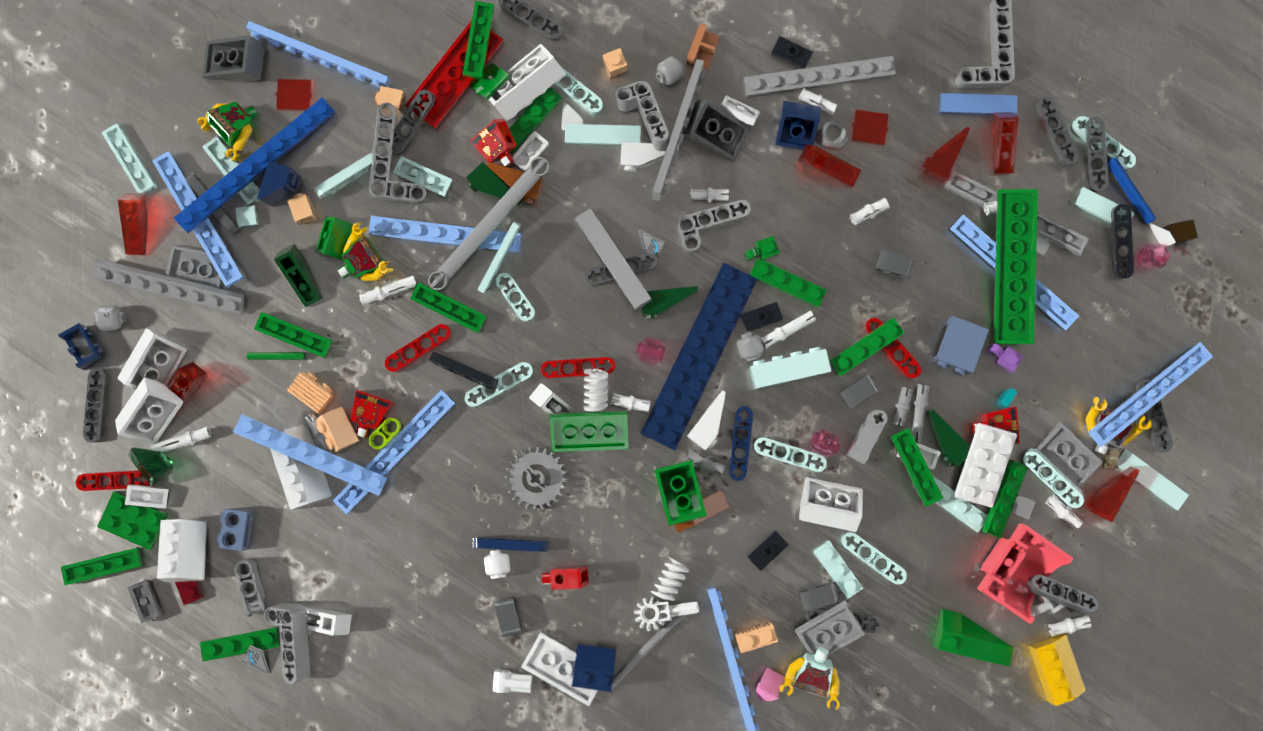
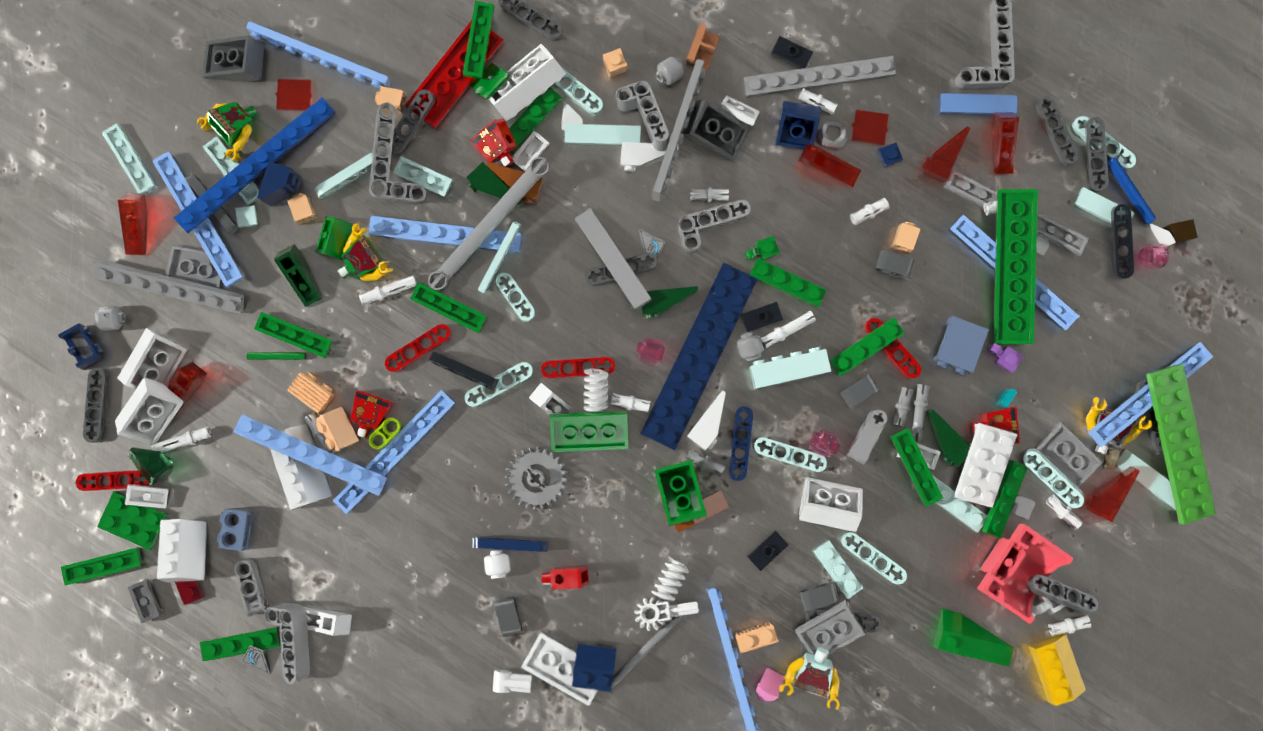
none -> dark blue plate [877,142,903,168]
none -> light nougat brick [891,222,920,253]
none -> bright green plate [1146,364,1216,525]

